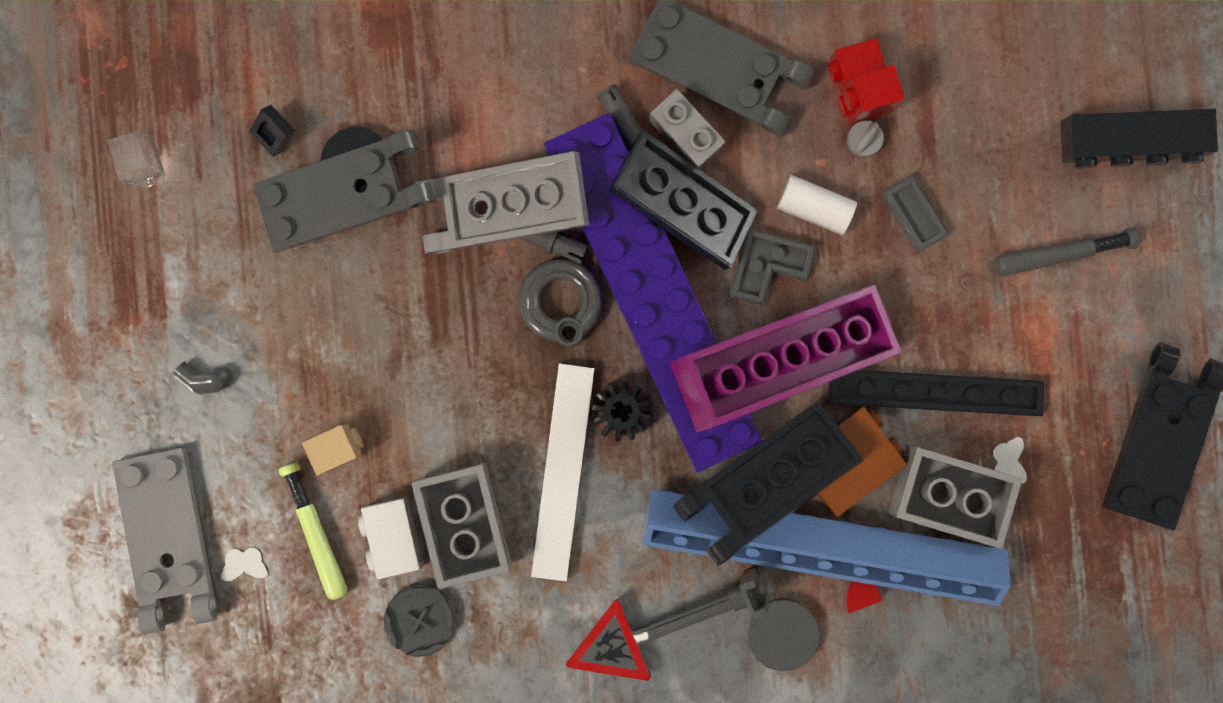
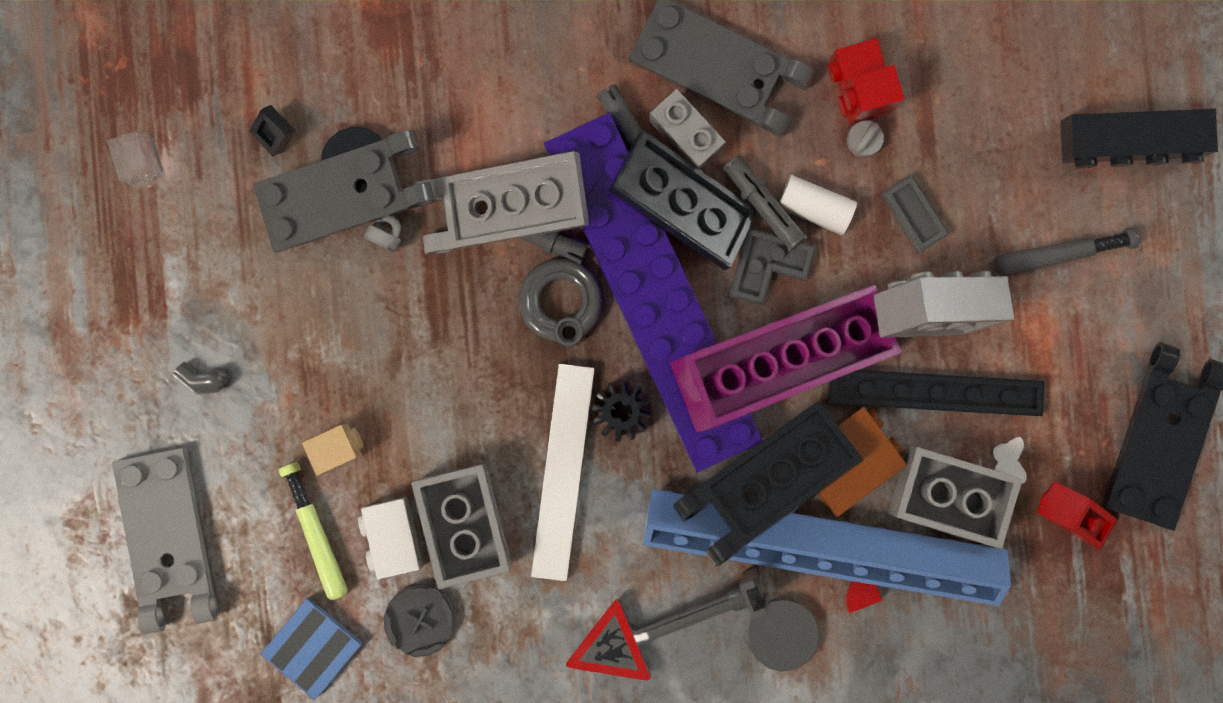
white sticker [221,548,268,581] -> none
none -> tile [260,597,363,700]
none -> light grey tile [363,216,401,252]
none -> dark grey pin [723,155,807,252]
none -> light grey brick [874,271,1015,338]
none -> red slope [1037,481,1118,551]

